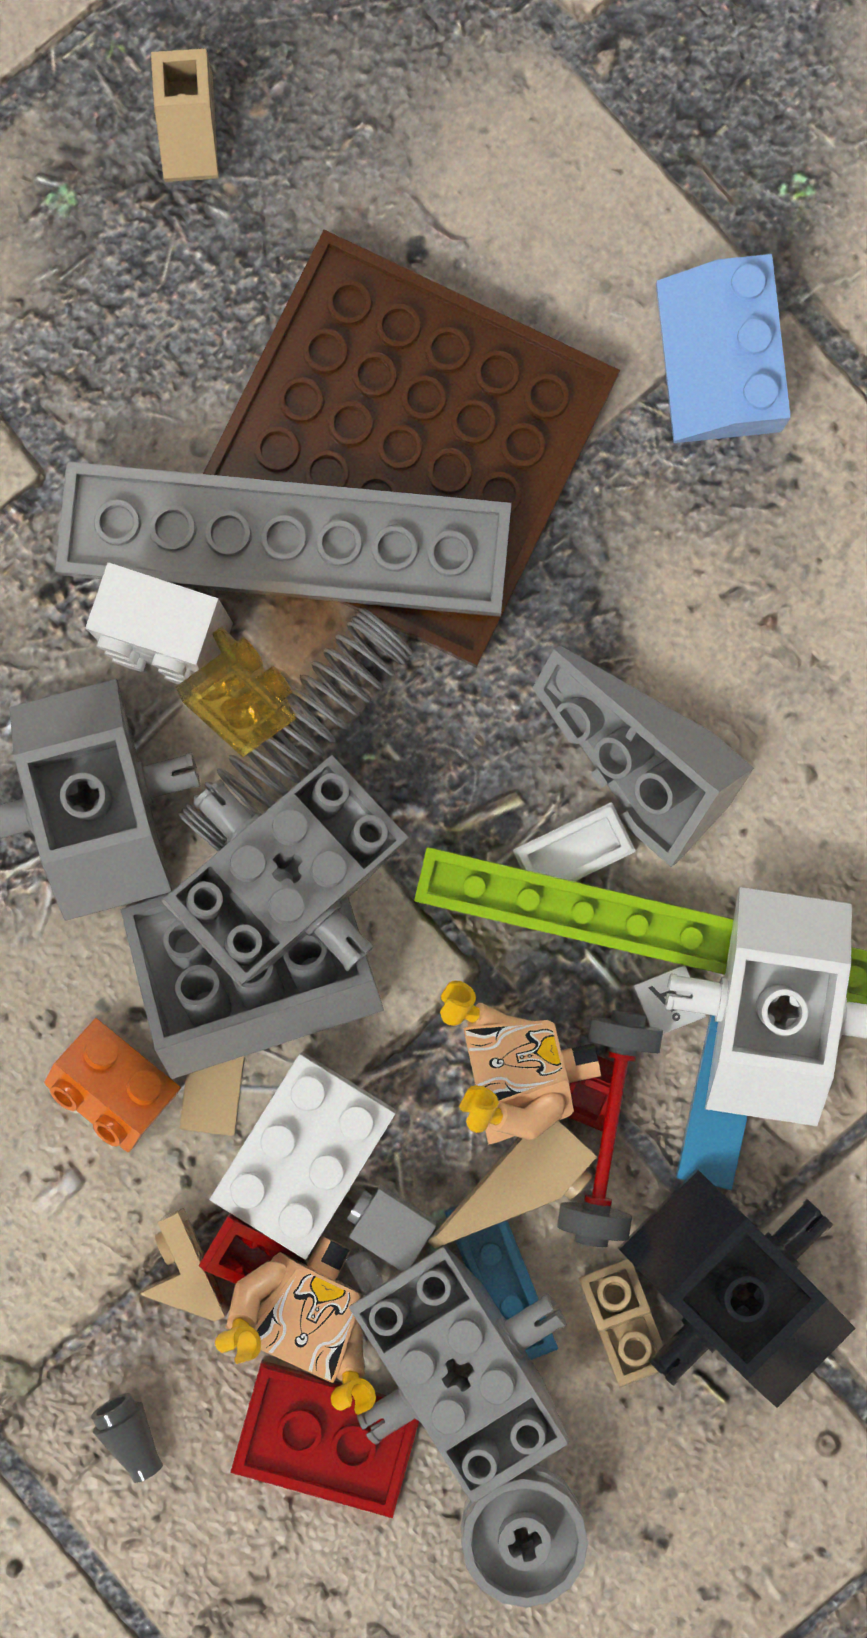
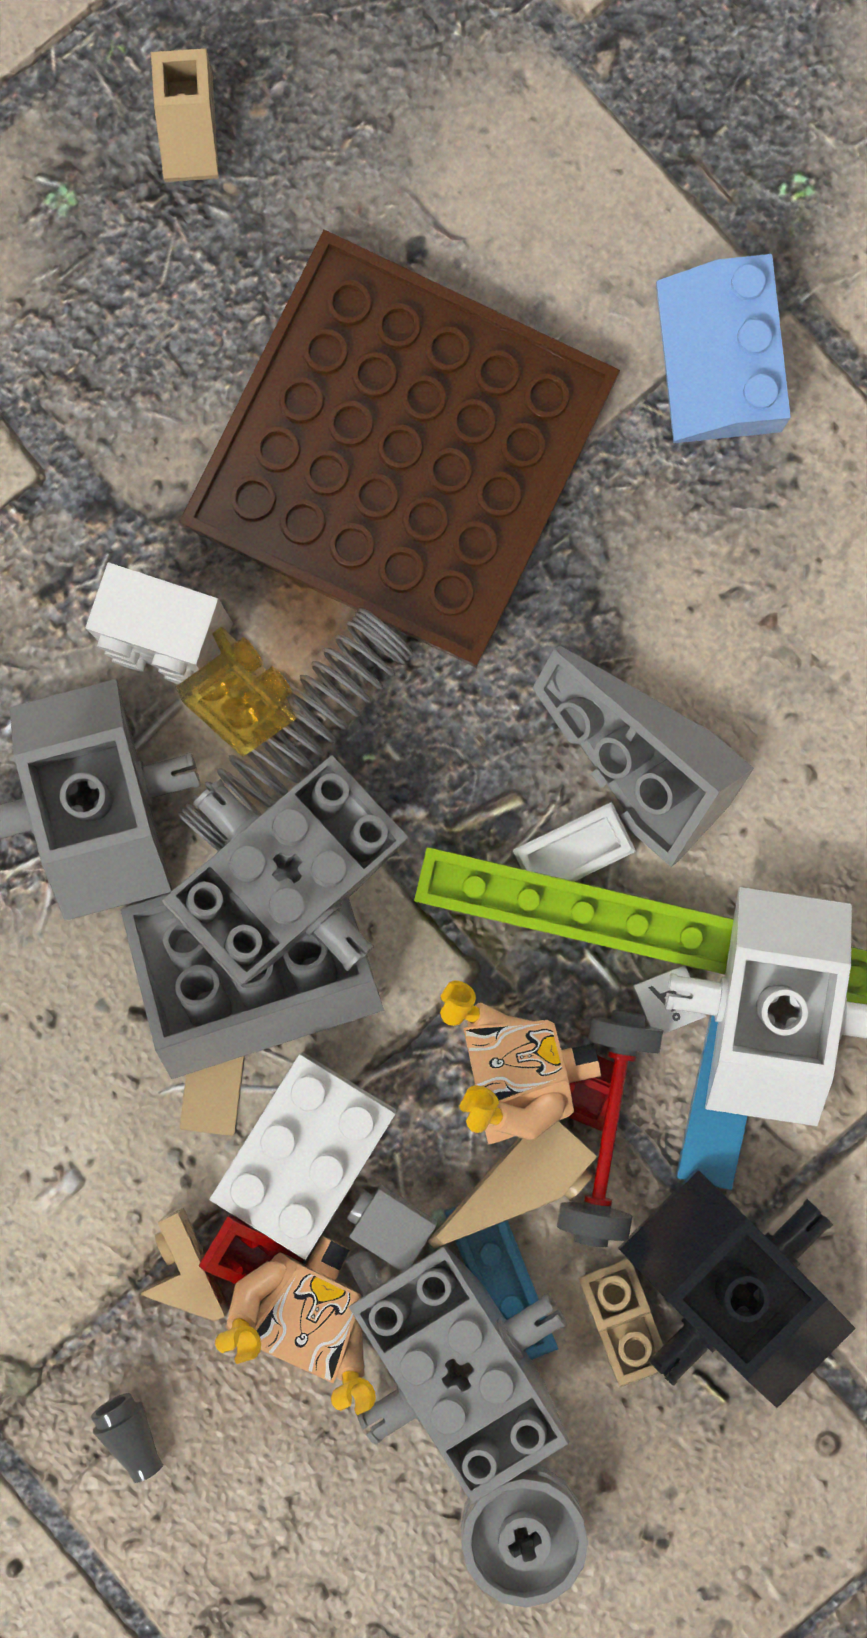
orange bracket [44,1018,181,1152] -> none
light grey plate [55,462,511,617] -> none
red tile [230,1360,419,1518] -> none

